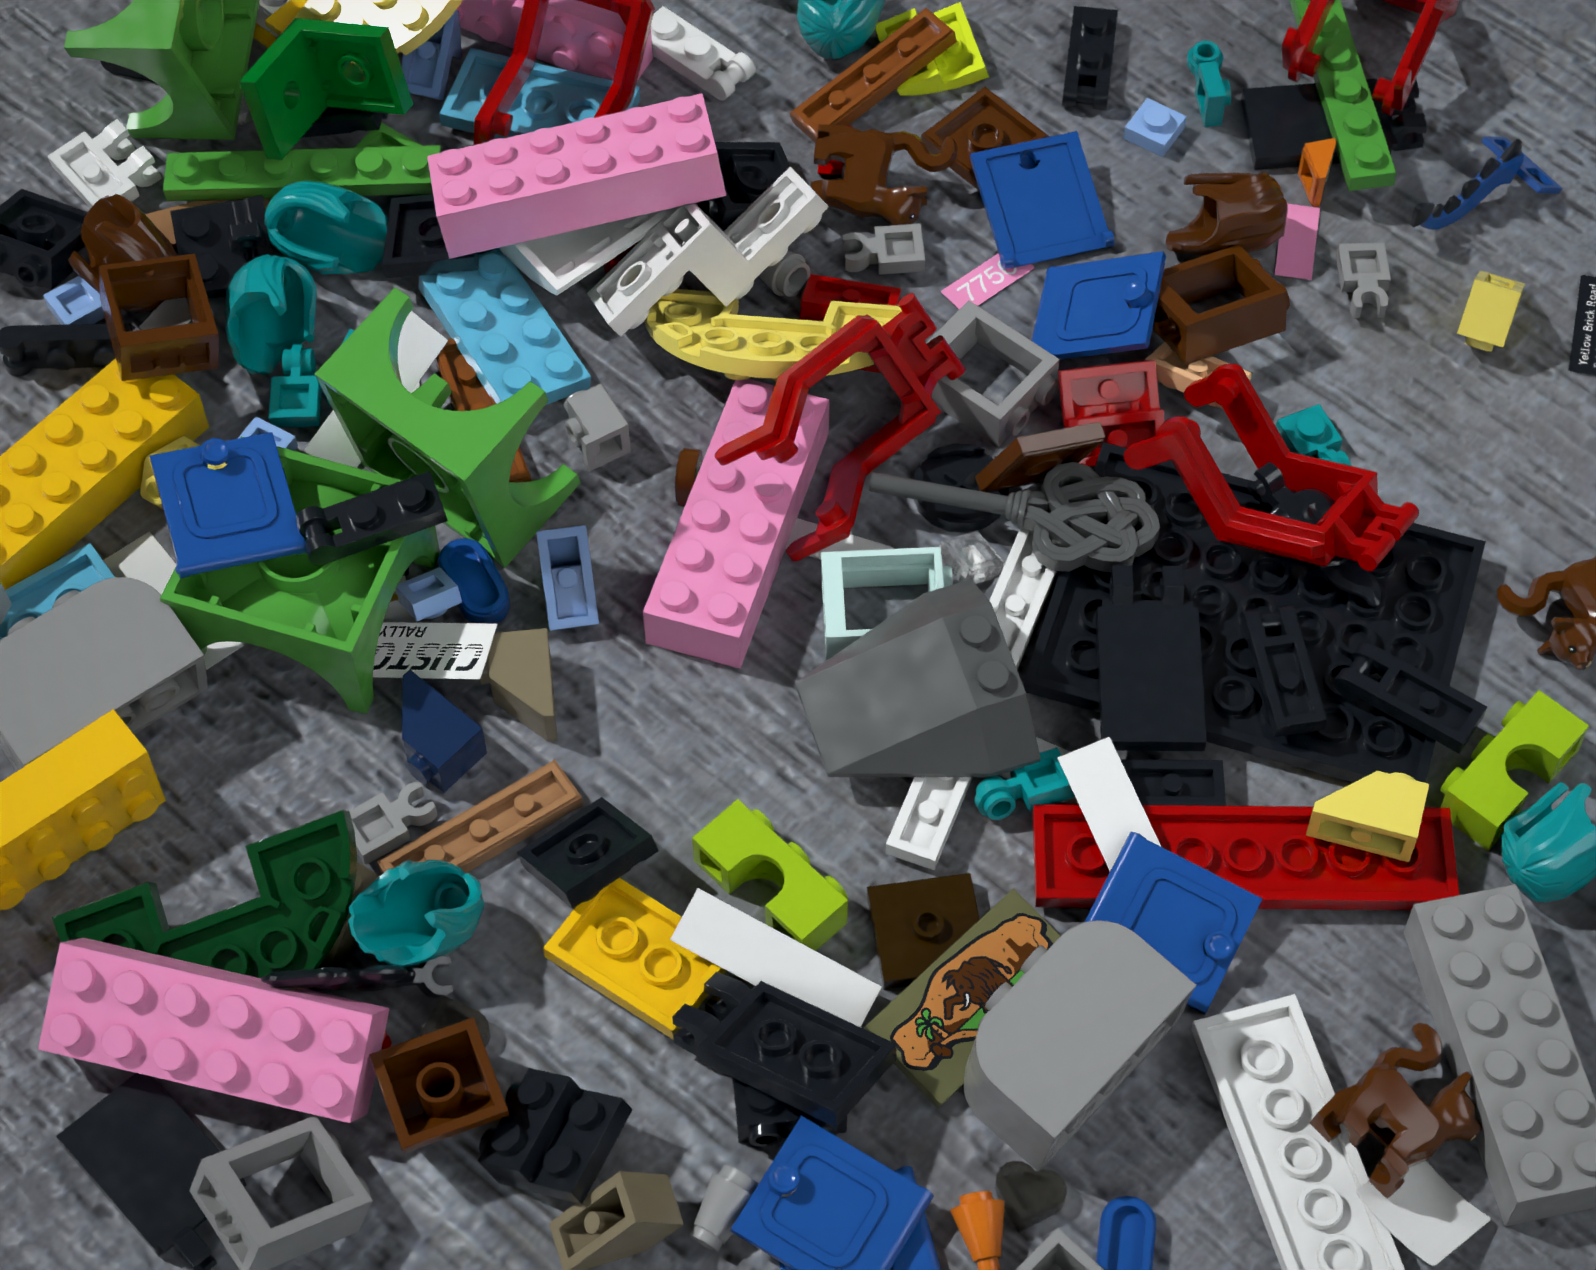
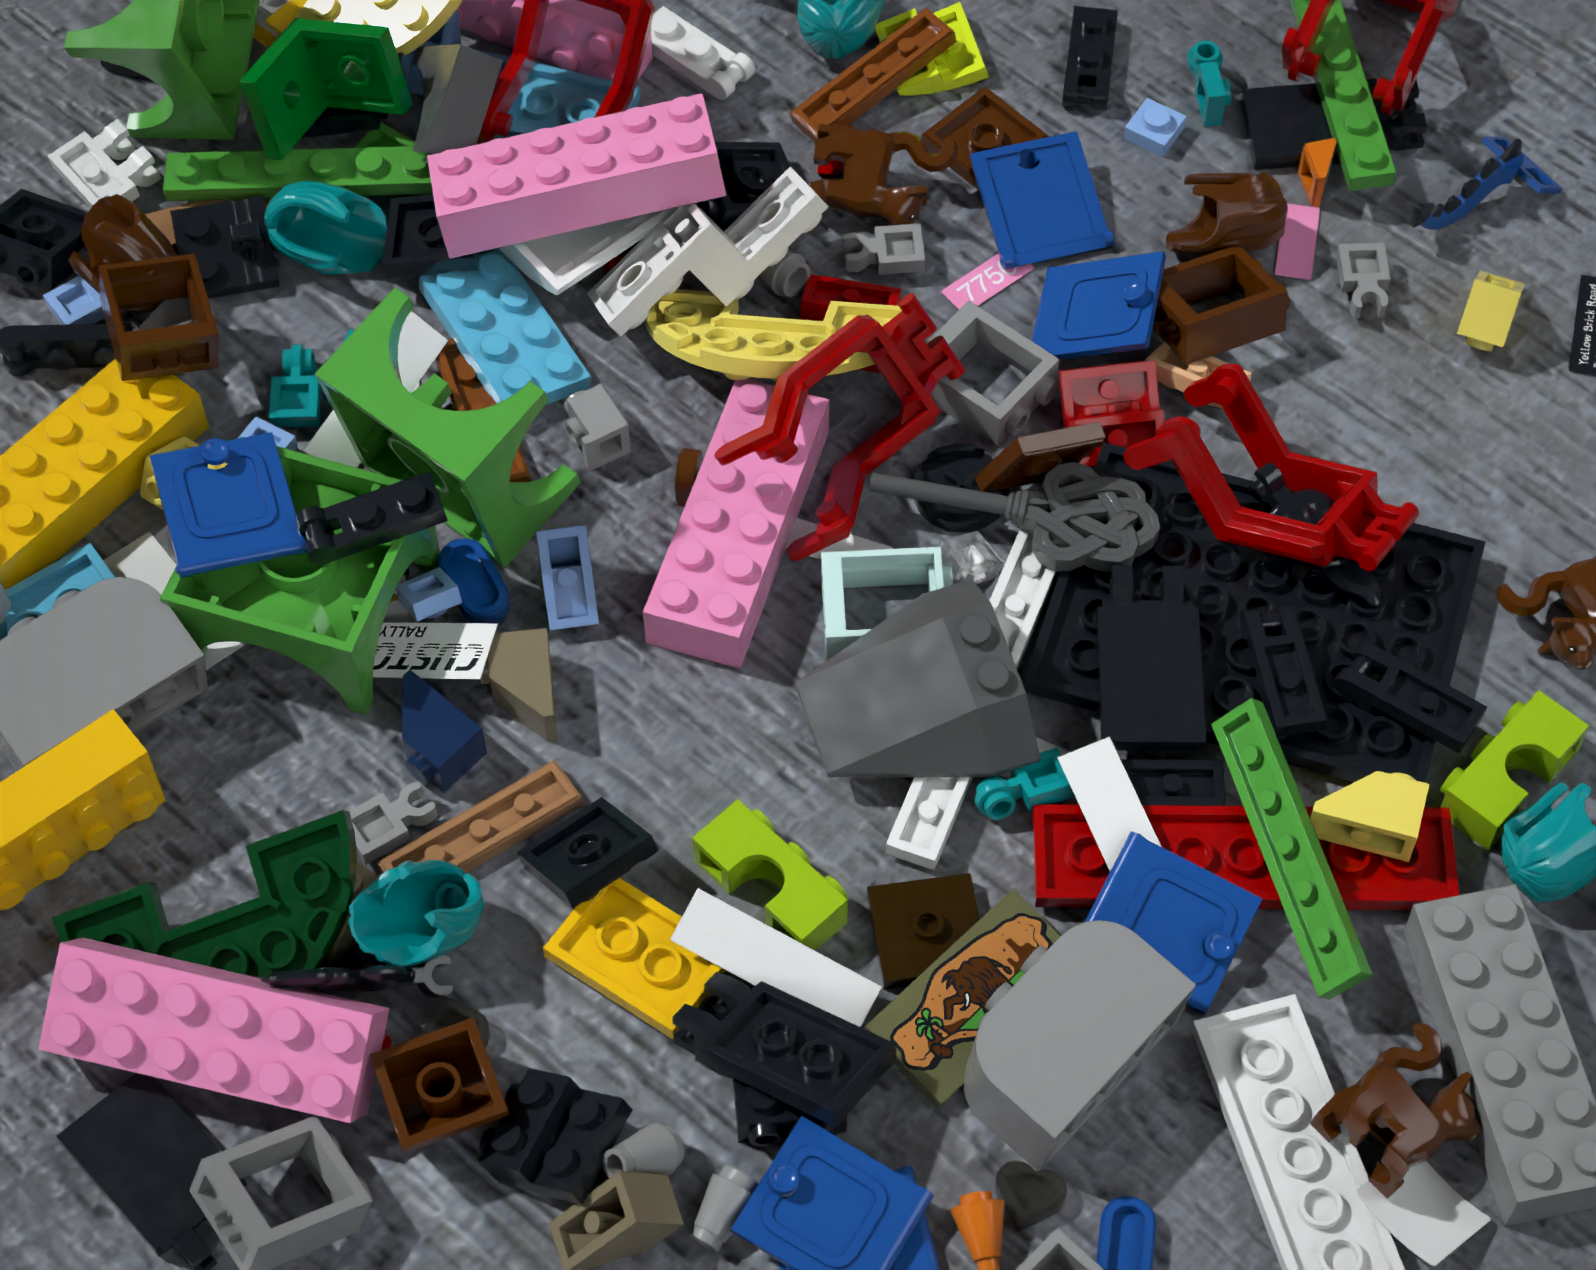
teal hair [225,254,317,375] -> none
teal plate [1276,404,1352,466] -> none
none -> dark grey arch [412,44,503,166]
none -> light grey cone [603,1123,684,1178]
none -> bright green plate [1211,698,1373,1000]

